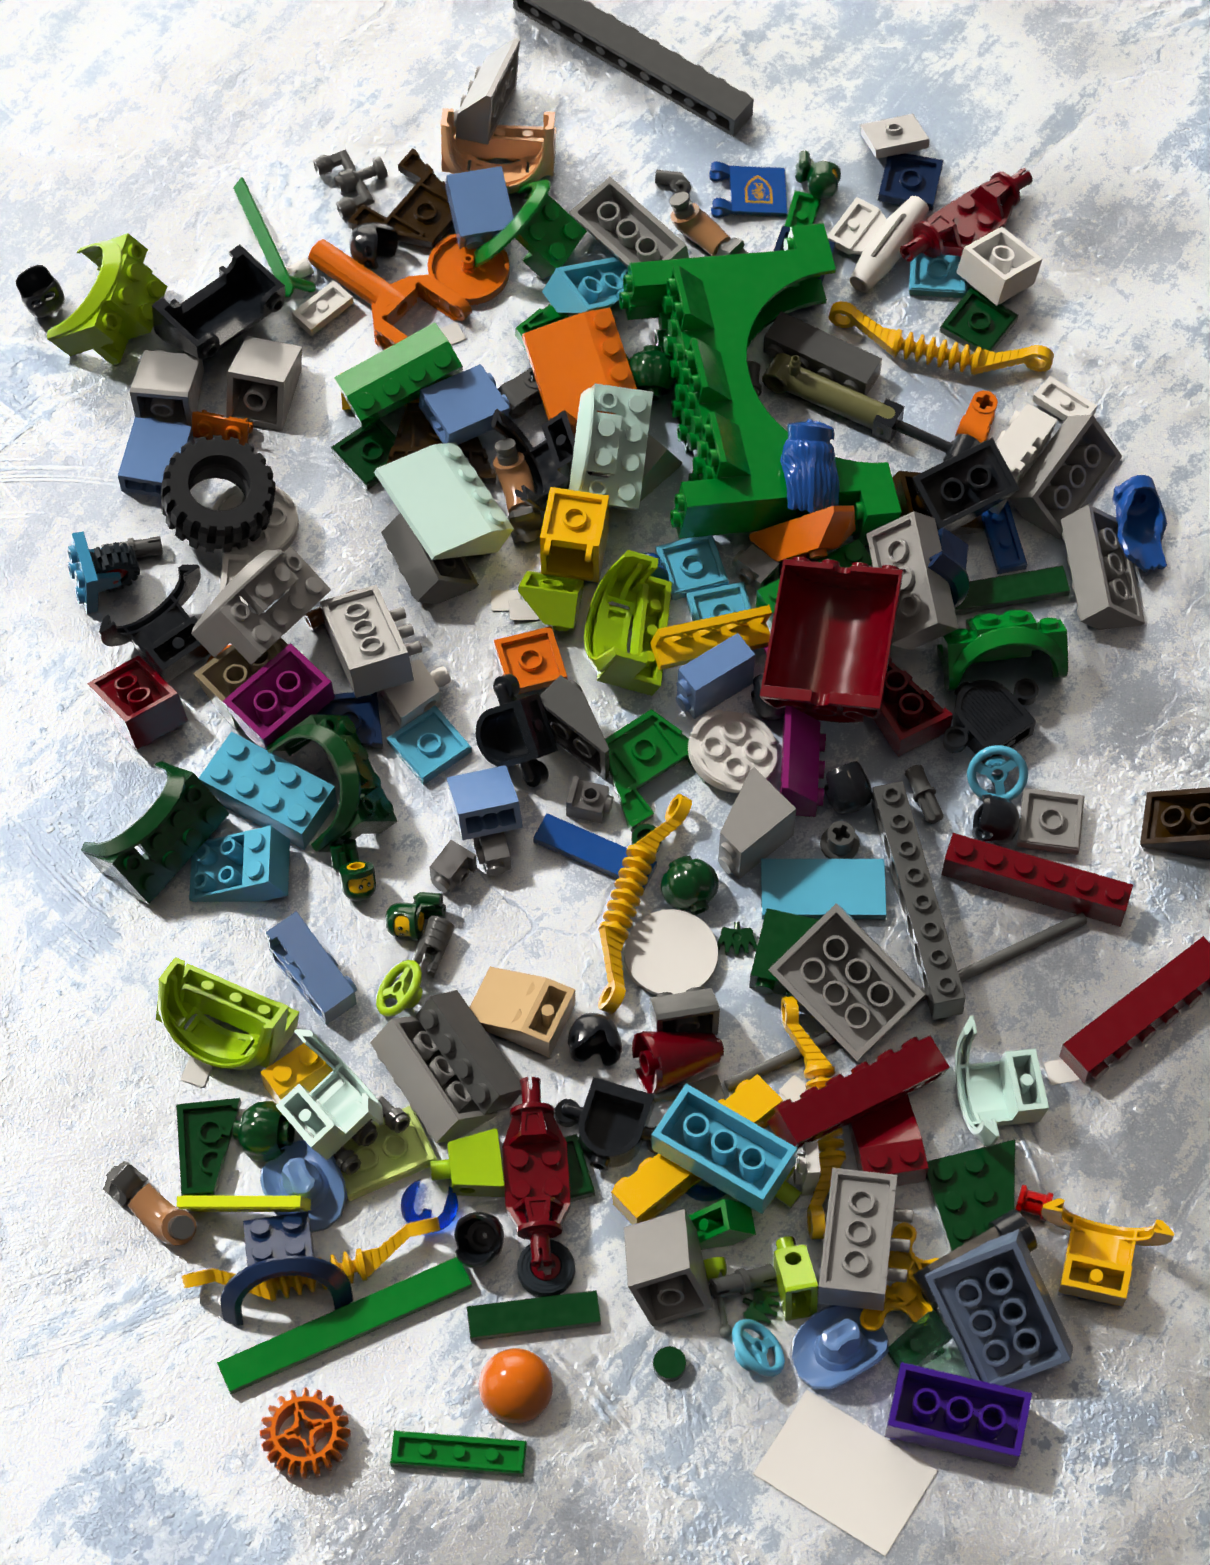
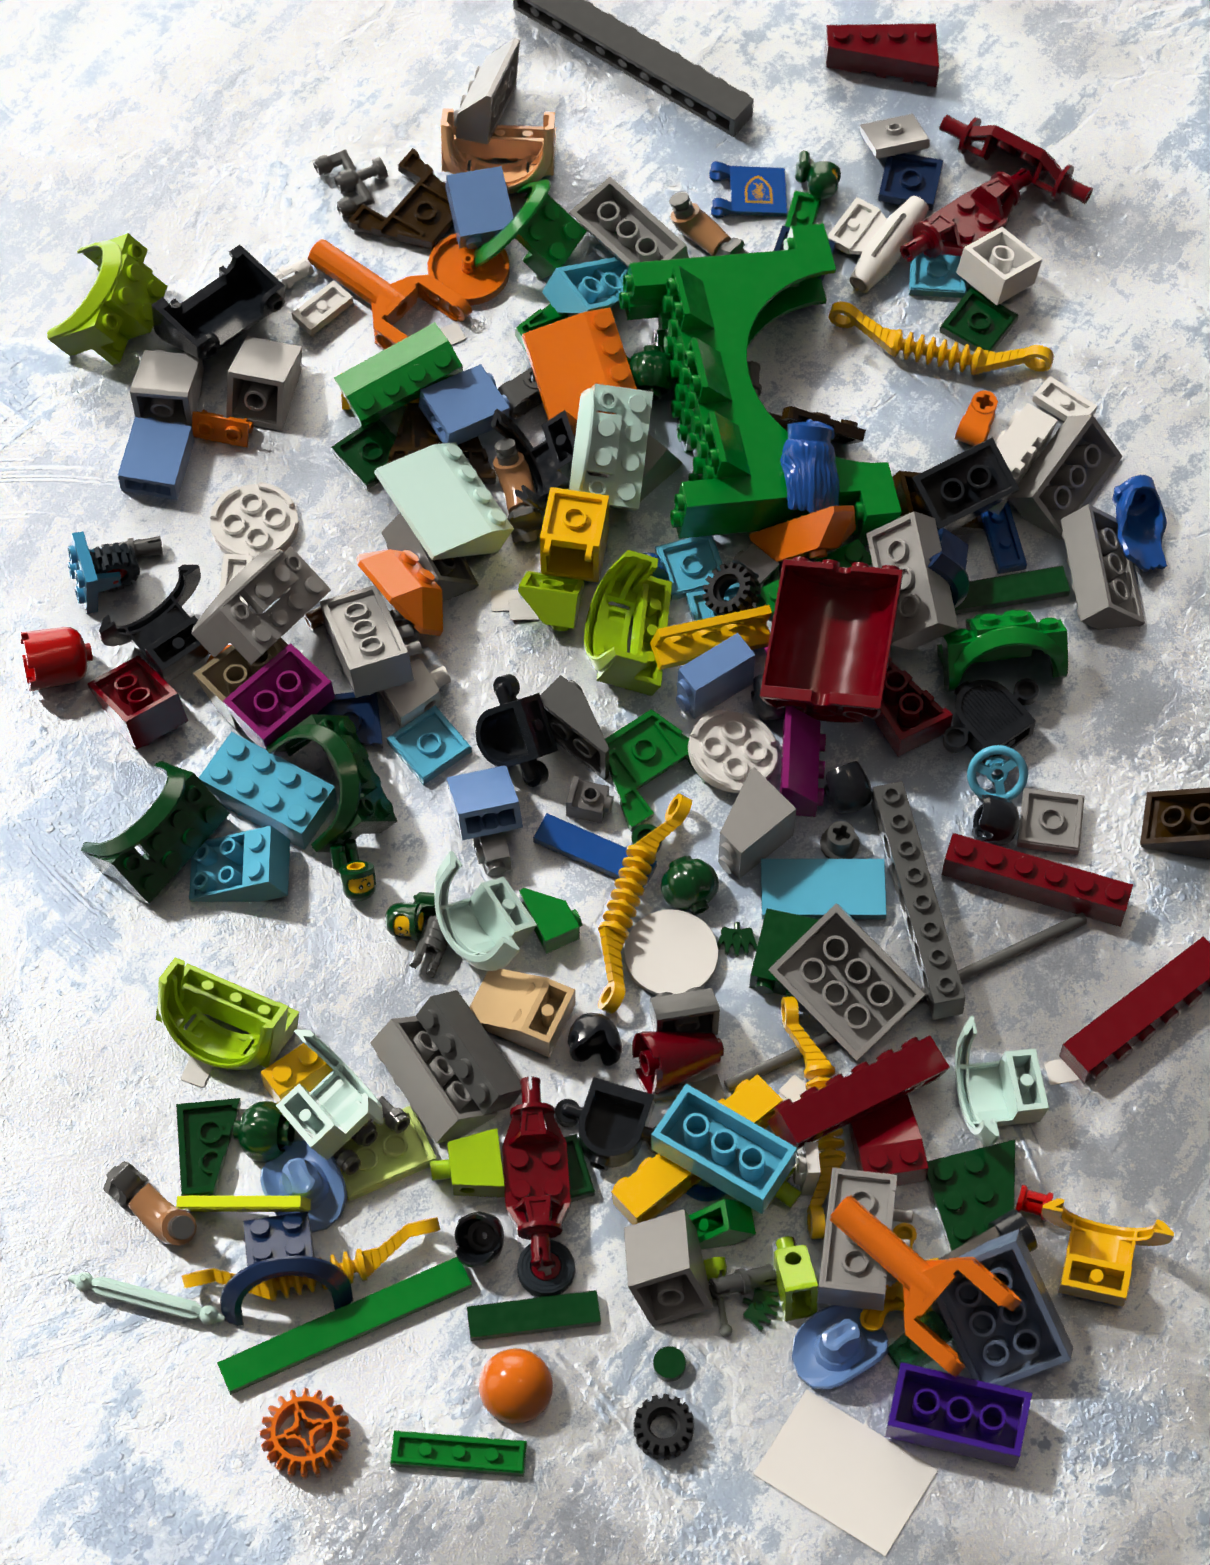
black helmet [16,265,65,318] -> none
black tyre [161,435,276,553] -> none
green piece [233,177,316,298] -> none
medium blue wedge [266,911,357,1026] -> none
black helmet [349,222,398,270] -> none
lime piece [376,960,423,1017] -> none
clear blue head [400,1179,458,1233] -> none
flat silver brick [429,840,477,893] -> none
orange plate [494,626,568,694] -> none
dark grey arm [655,170,691,194] -> none
medium azure piece [732,1319,785,1377] -> none
olive piece [762,353,980,461] -> none
dark grey brick [763,311,882,396] -> none
dark grey axle [904,765,944,824] -> none
none -> red cylinder [20,627,93,692]
none -> light aqua wheel [68,1272,225,1325]
none -> orange wedge [356,549,443,636]
none -> light aqua piece [434,851,537,971]
none -> green slope [519,888,583,954]
none -> black tyre [634,1394,694,1460]
none -> black tyre [702,563,761,616]
none -> dark brown wing [769,406,866,445]
none -> dark red wedge [825,23,939,88]
none -> orange piece [829,1195,1022,1377]
none -> dark red plate [939,114,1093,204]

